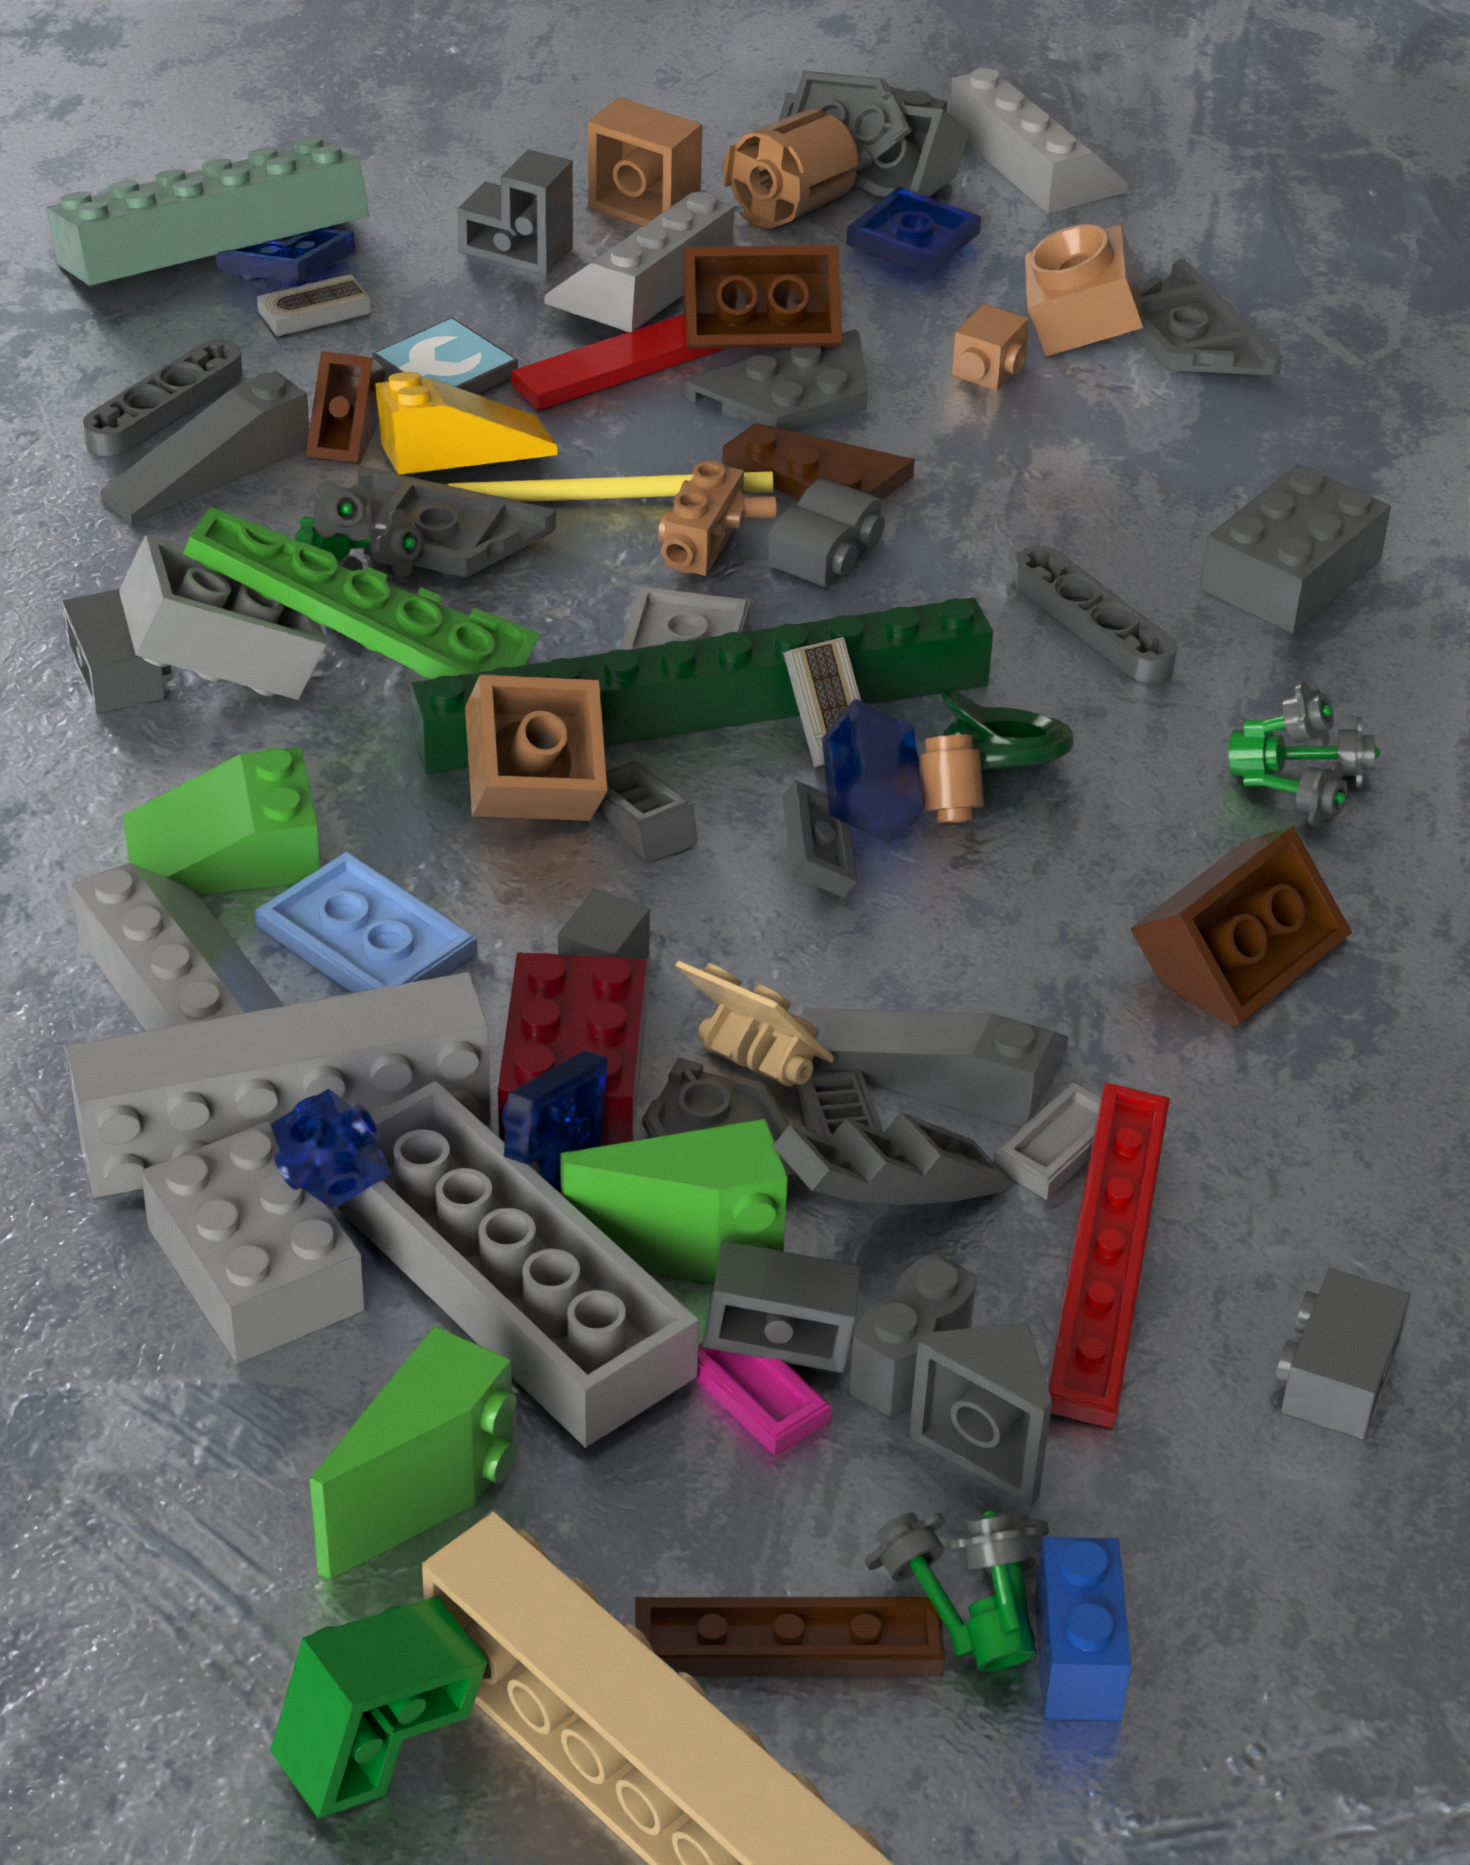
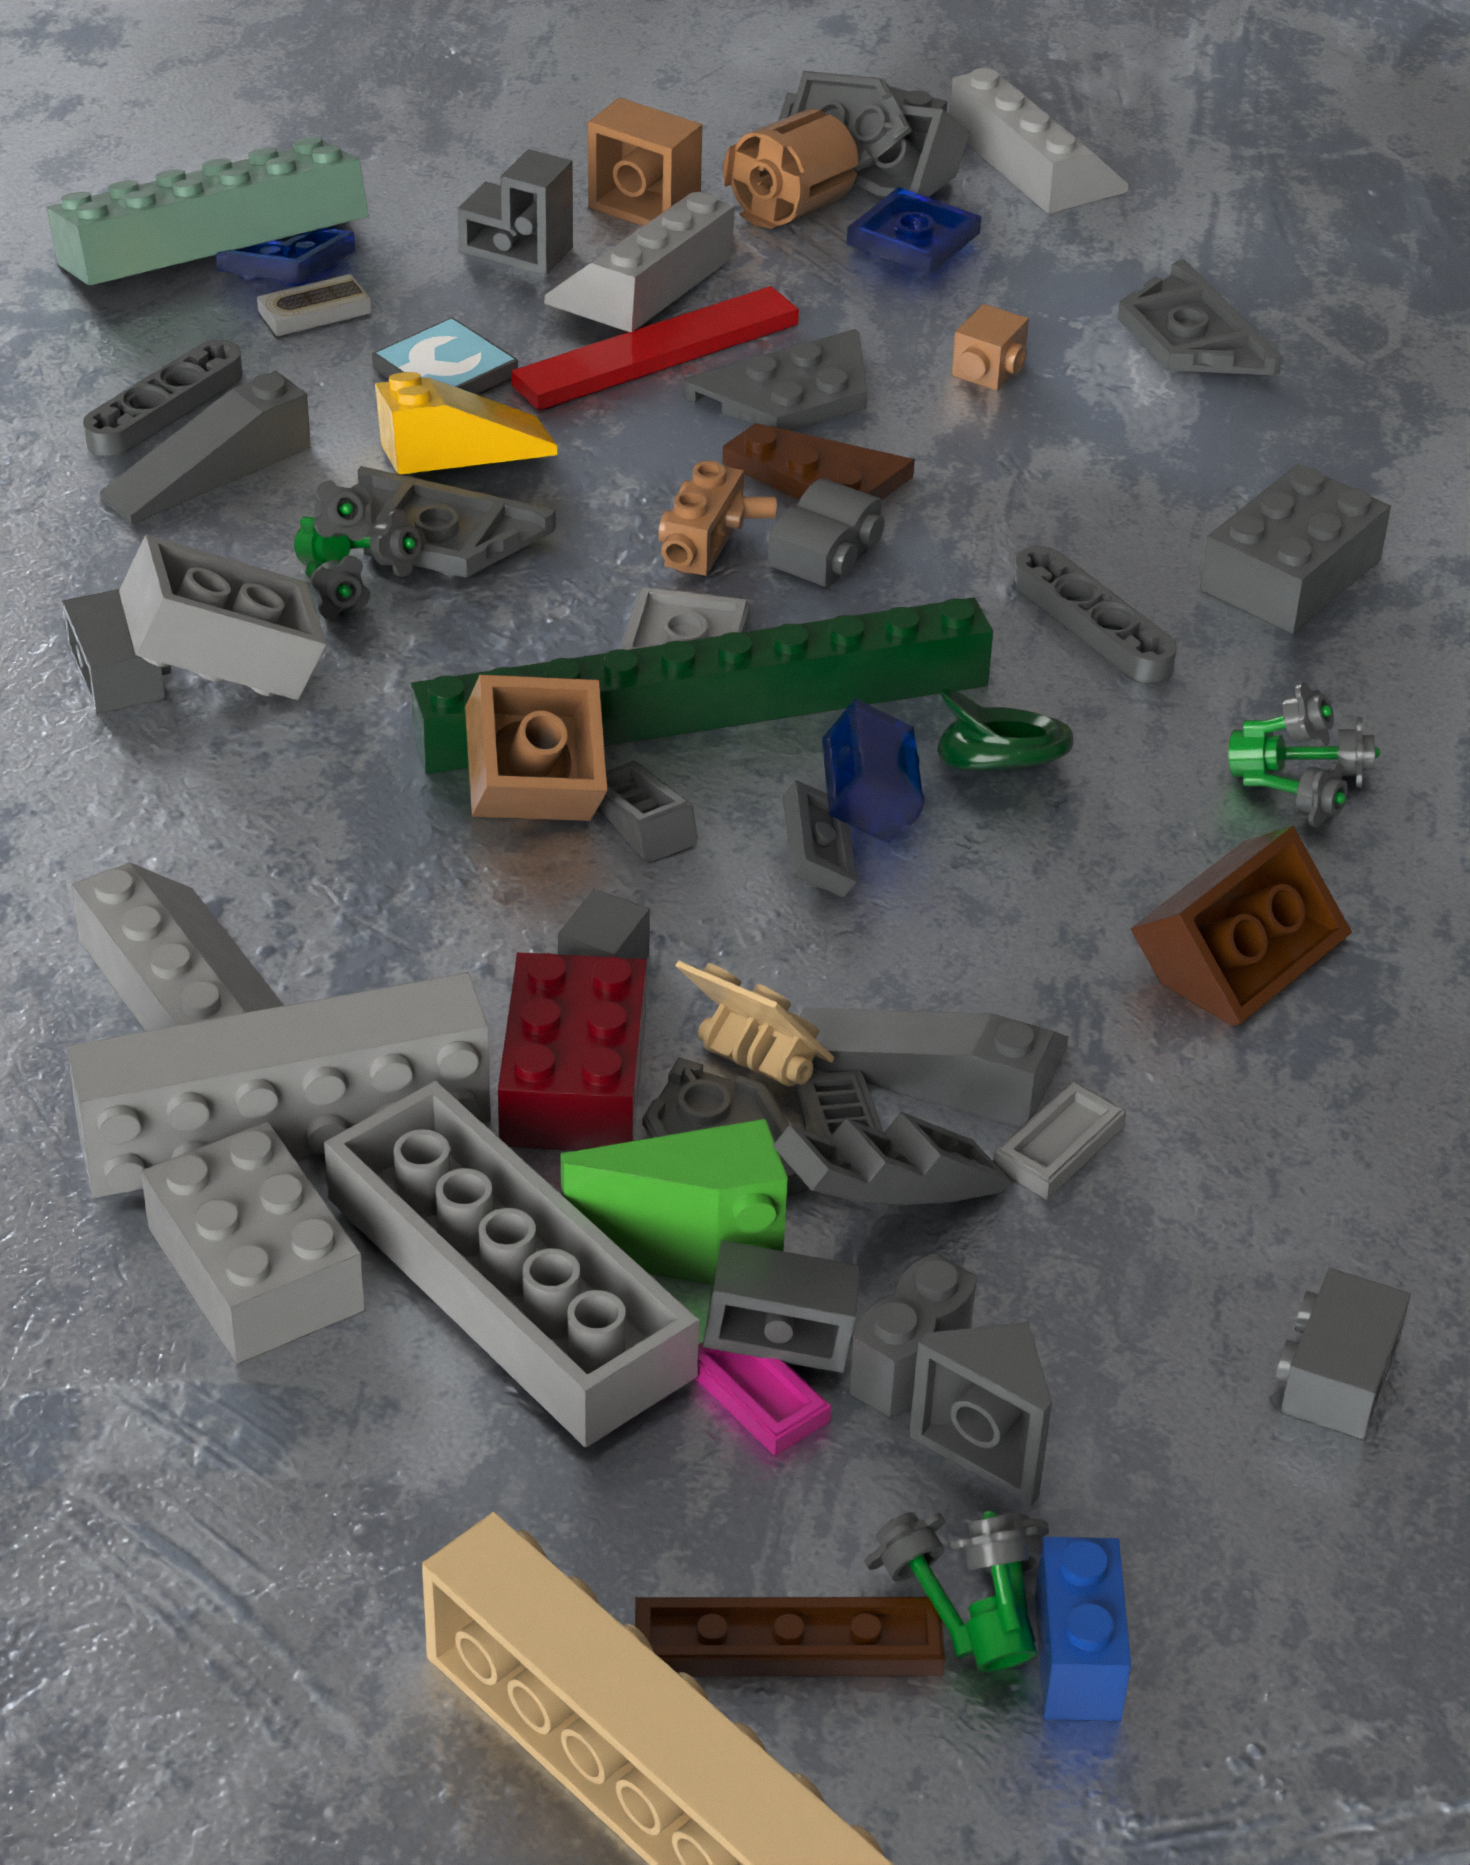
bright green slope [123,747,320,896] -> none
bright green wing [183,506,541,679] -> none
light blue tile [254,851,478,993] -> none
clear blue brick [270,1089,391,1209] -> none
green brick [270,1596,488,1819] -> none
reddish brown slope [305,351,386,465] -> none
bright green slope [309,1326,518,1580] -> none
light yellow bar [448,471,773,502] -> none
clear blue plate [502,1050,608,1194] -> none
reddish brown slope [682,245,842,349] -> none
tile [784,637,875,768] -> none
medium nougat brick [920,735,985,824] -> none
medium nougat piece [1025,224,1144,357] -> none
red tile [1047,1082,1170,1429] -> none

